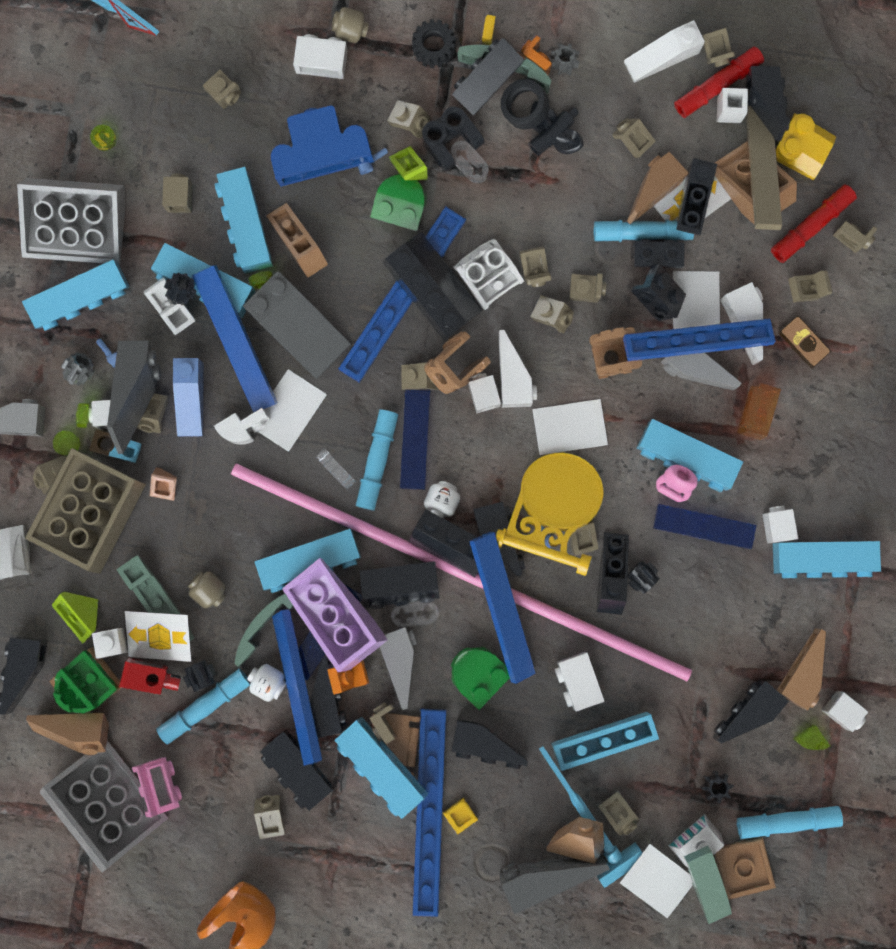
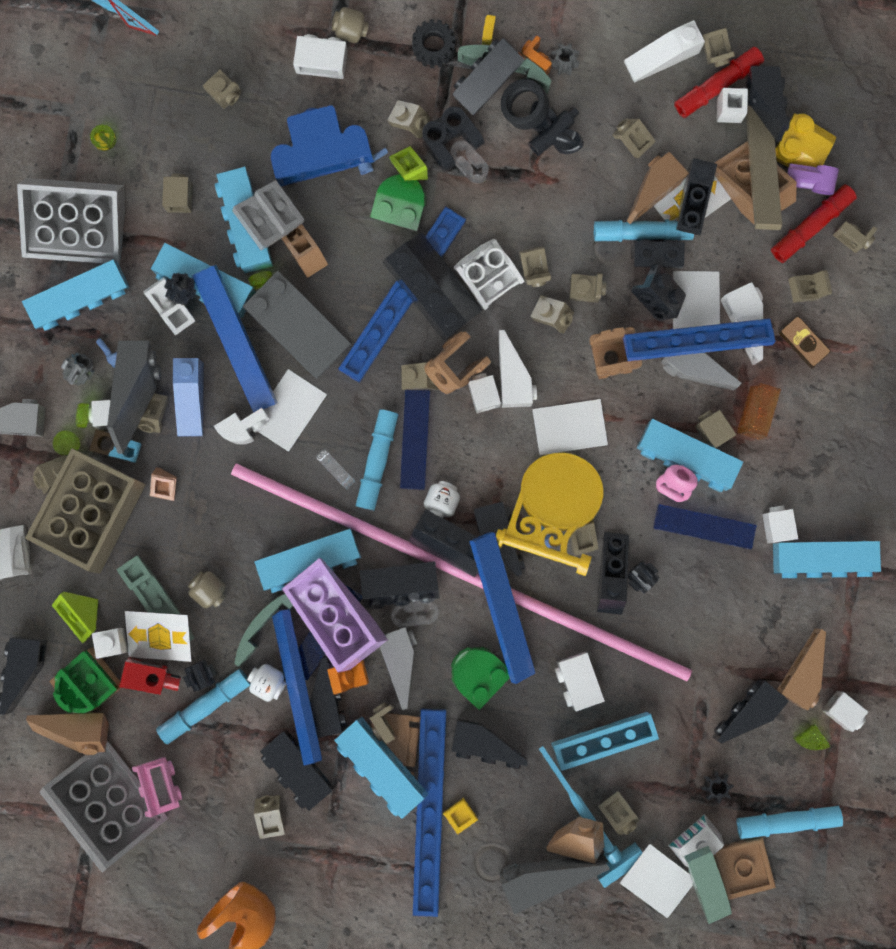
none -> light grey slope [232,180,304,250]
none -> dark tan brick [695,410,736,448]
none -> medium lavender piece [787,164,839,195]

